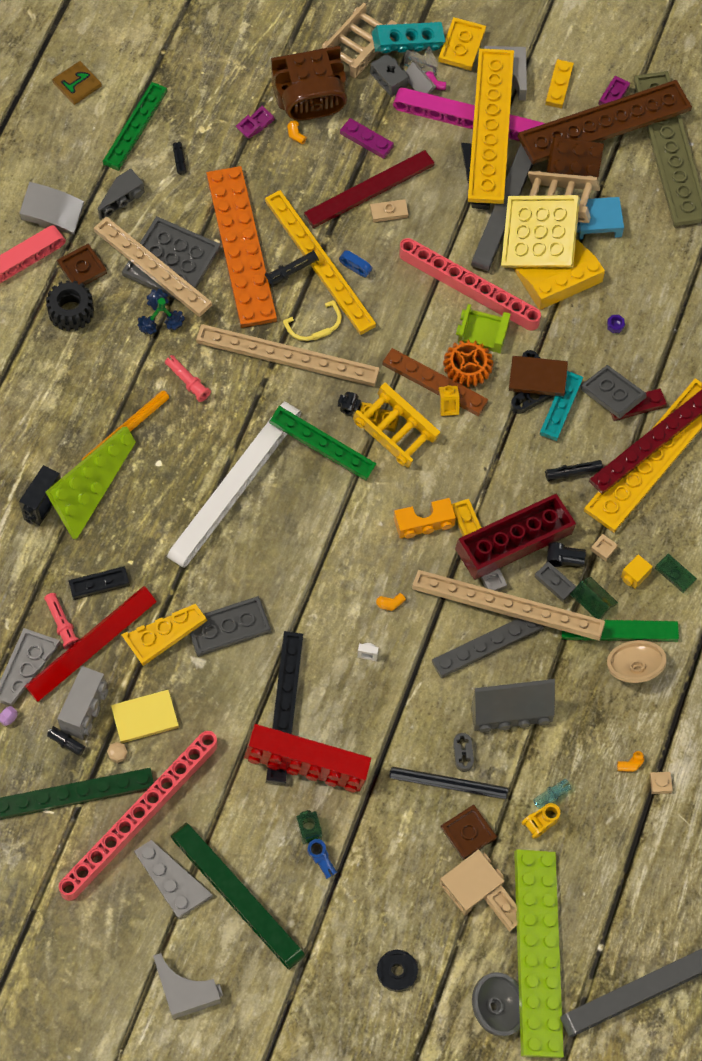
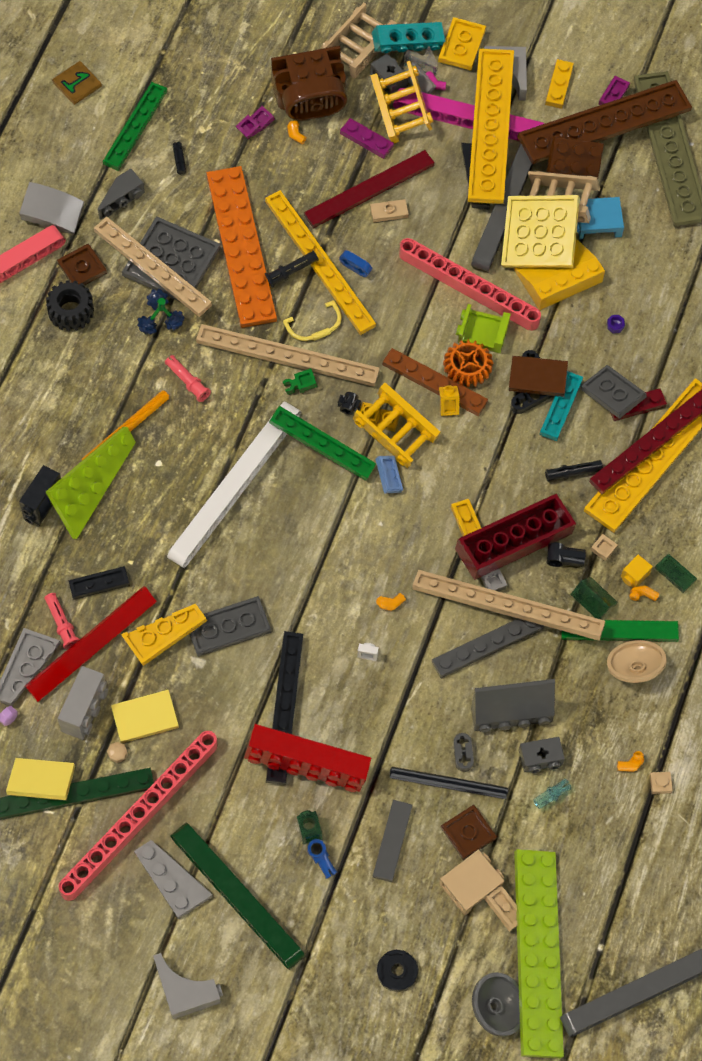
black axle [47,726,85,755] -> none
light orange arch [394,498,456,539] -> none
yellow piece [521,803,560,840] -> none
dark grey plate [534,562,576,602] -> none
none -> light yellow tile [6,758,75,800]
none -> green plate [282,368,318,395]
none -> yellow fence [370,61,433,144]
none -> dark grey tile [373,800,412,882]
none -> medium blue plate [375,456,403,494]
none -> dark grey brick [519,737,565,773]
none -> light orange arm [629,585,659,601]

